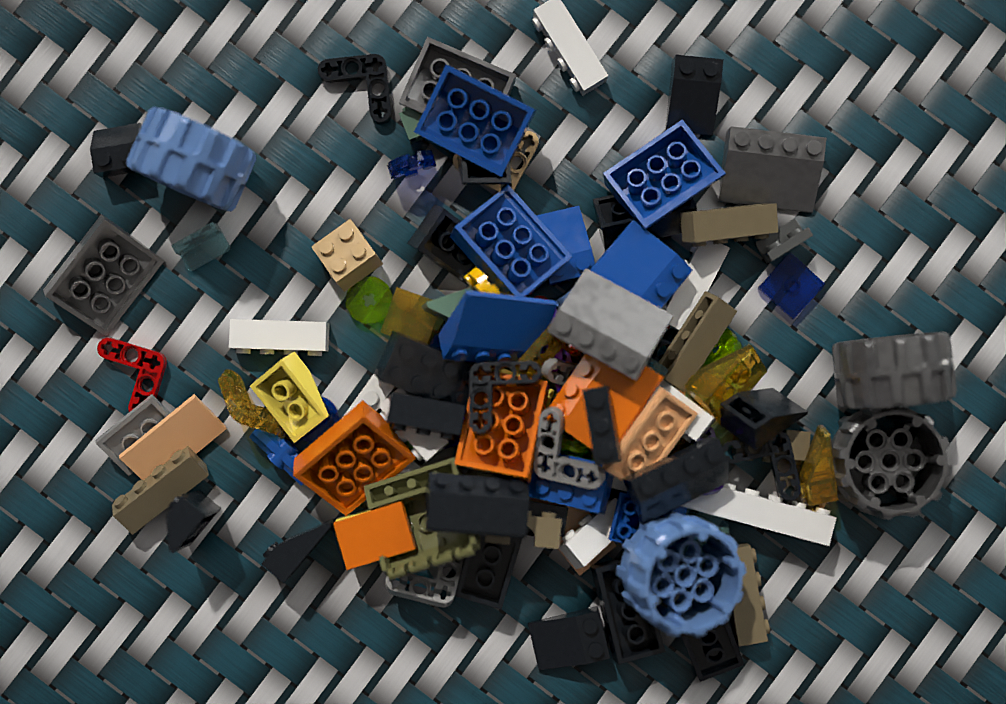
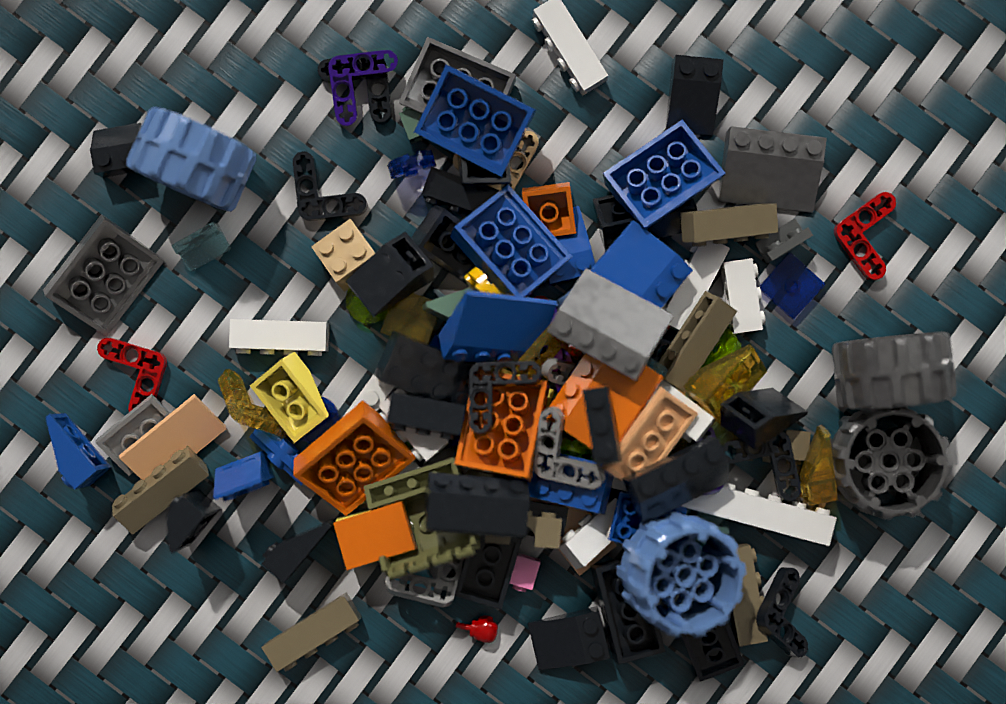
none -> blue slope [45,413,111,489]
none -> blue slope [214,451,275,502]
none -> dark tan brick [261,592,362,672]
none -> black beam [293,151,368,221]
none -> dark purple beam [328,50,398,126]
none -> black slope [346,231,434,317]
none -> black brick [422,167,499,214]
none -> red piece [456,615,498,643]
none -> bright pink brick [509,553,540,592]
none -> orange slope [522,182,576,236]
none -> white brick [720,258,765,335]
none -> black beam [756,567,808,657]
none -> red beam [834,192,896,280]

